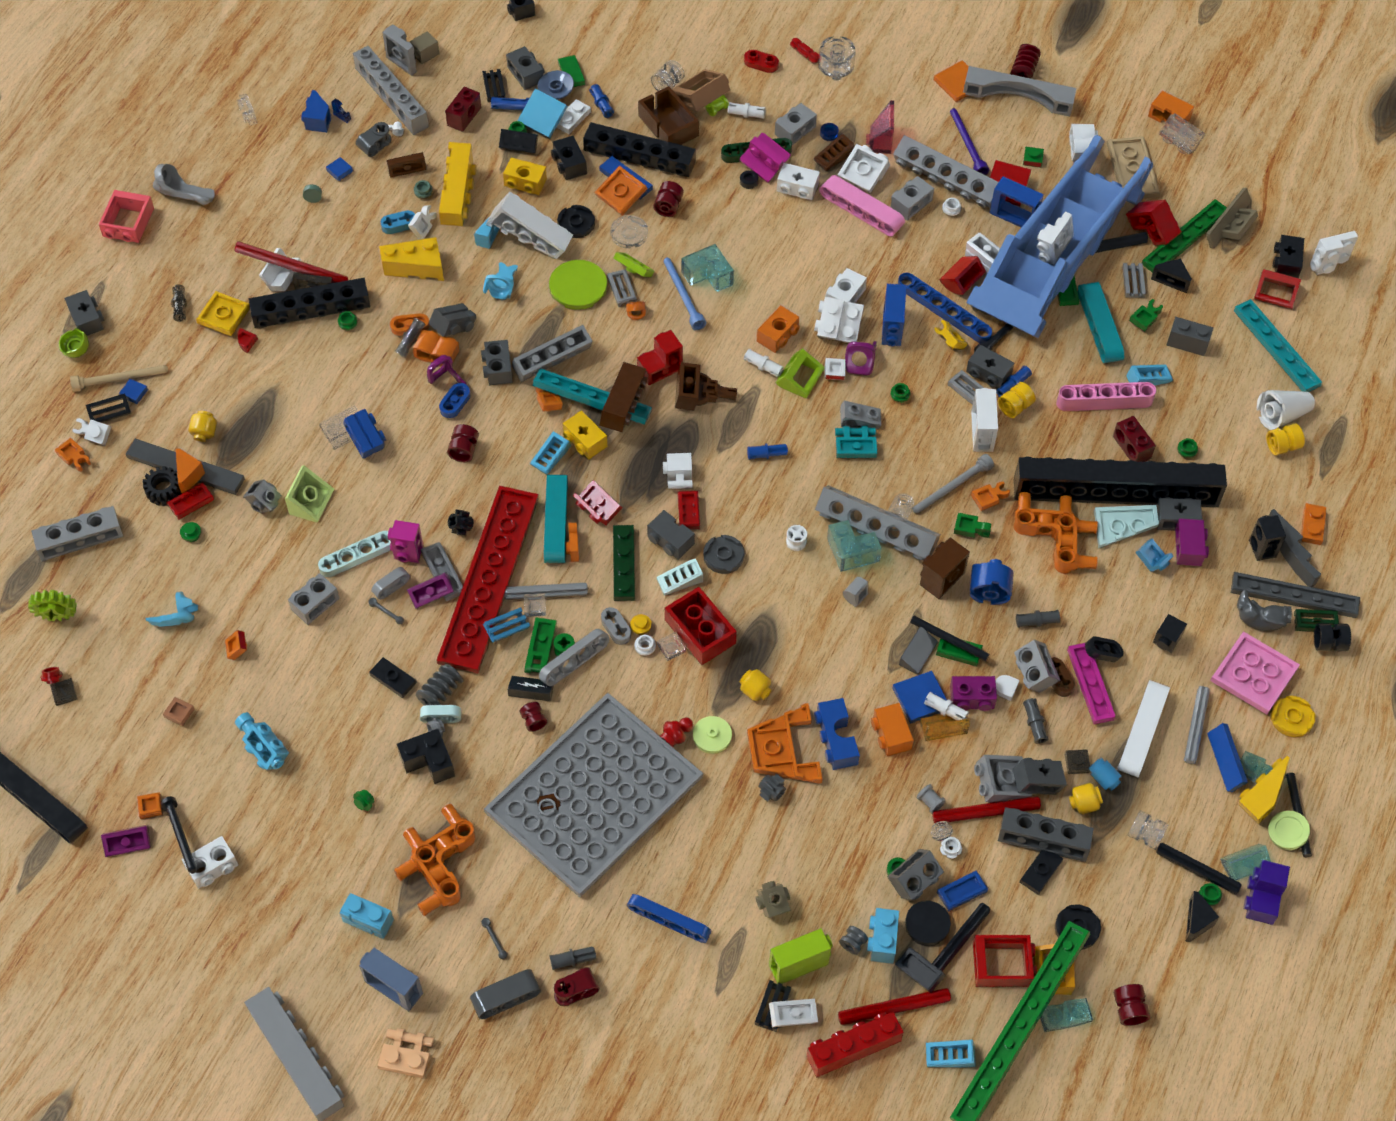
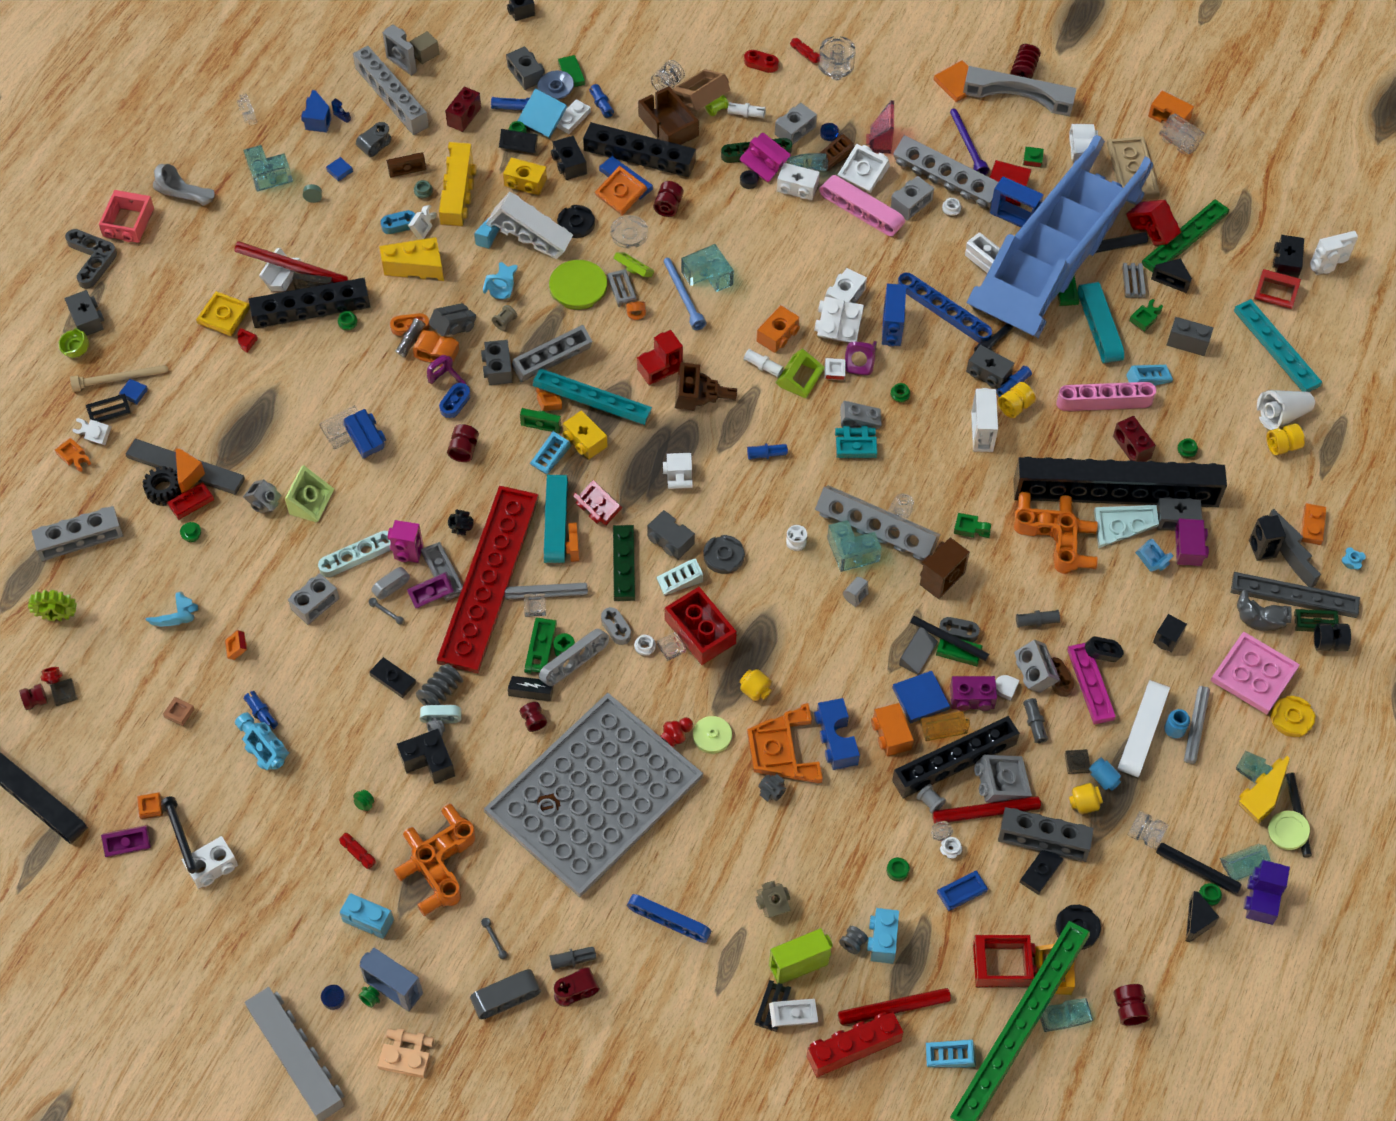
clear smoke pin [171,284,187,322] -> none
yellow head [188,411,217,442] -> none
white hand [388,121,404,136] -> none
black tile [482,69,506,102] -> none
dark azure tile [483,607,530,643] -> none
reddish brown brick [599,362,648,432] -> none
yellow plate [630,614,652,635] -> none
red plate [678,491,700,530] -> none
dark grey brick [887,849,944,900] -> none
black tile [895,947,945,993] -> none
black tile [905,901,951,946] -> none
light grey piece [913,454,994,513] -> none
white pin [924,692,969,724] -> none
black axle [932,903,991,972] -> none
yellow plate [934,320,968,350] -> none
red brick [939,256,986,295] -> none
light grey tile [948,370,984,405] -> none
blue brick [970,559,1014,605] -> none
orange plate [971,481,1010,511] -> none
dark grey brick [1013,758,1067,795] -> none
white plate [1037,212,1074,265] -> none
dark tan bracket [1207,188,1258,248] -> none
blue tile [1207,723,1248,792] -> none
none -> dark red wheel [19,683,48,711]
none -> dark grey beam [65,229,117,289]
none -> clear light blue brick [243,145,293,191]
none -> blue pin [243,691,278,730]
none -> clear blue tile [321,985,345,1010]
none -> red axle [339,833,376,869]
none -> green plate [358,986,380,1008]
none -> dark tan bush [492,305,518,331]
none -> green plate [520,408,562,434]
none -> clear light blue slope [787,153,828,171]
none -> black brick [892,716,1020,799]
none -> dark grey beam [939,617,980,642]
none -> dark azure brick [1164,709,1190,739]
none -> medium azure plate [1342,548,1366,569]

